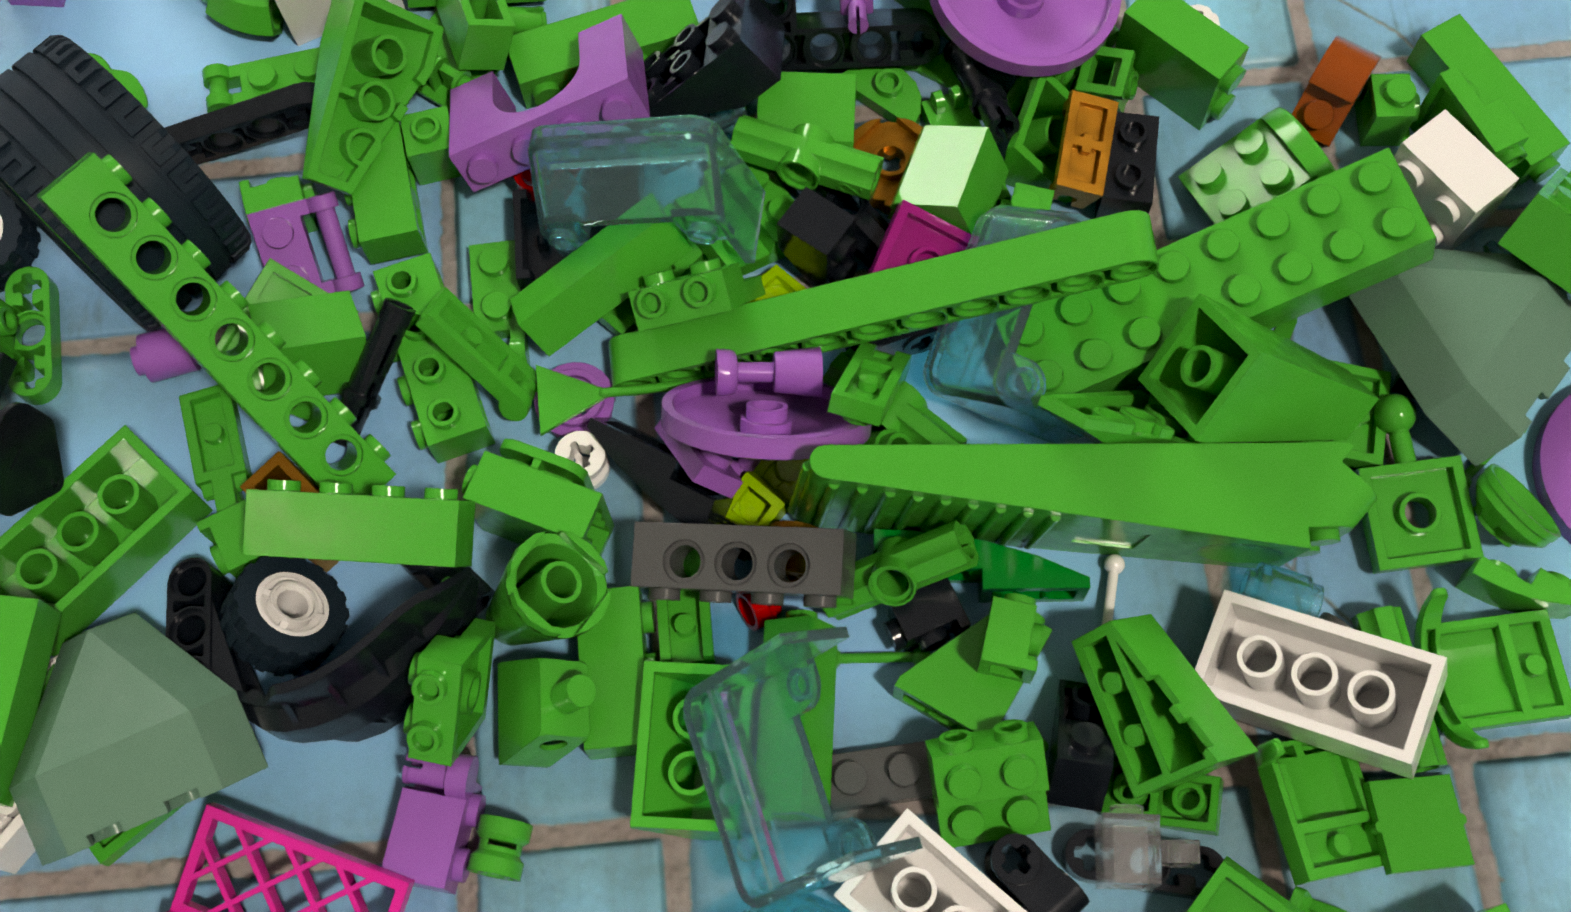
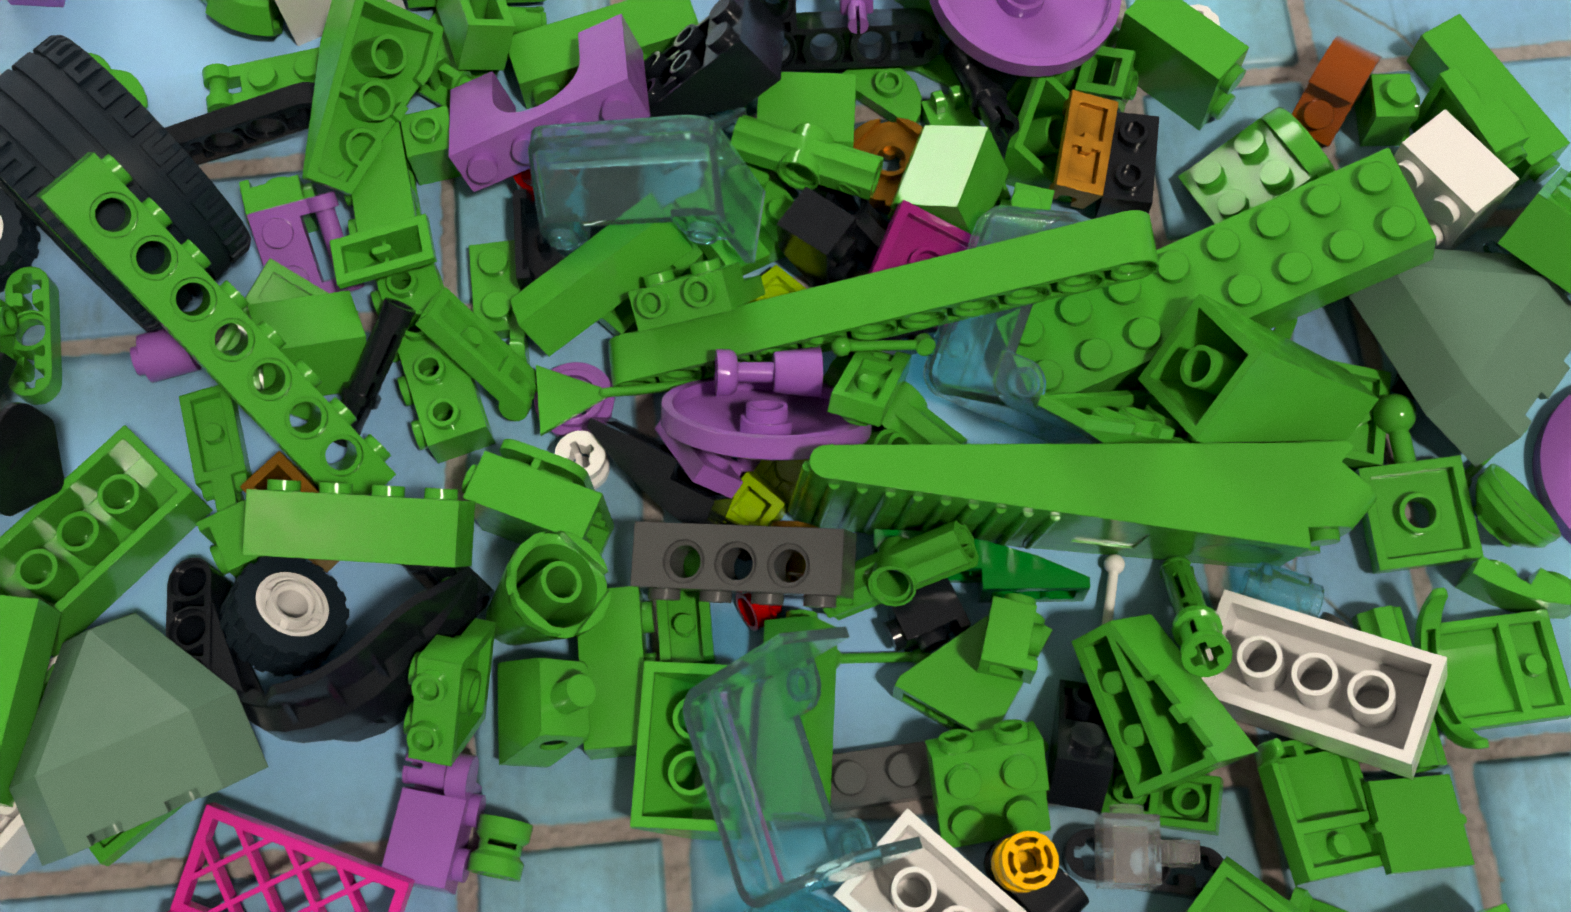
none -> bright green slope [330,214,437,289]
none -> bright green hinge [831,333,936,357]
none -> yellow wheel [991,831,1059,893]
none -> bright green pin [1159,556,1233,677]

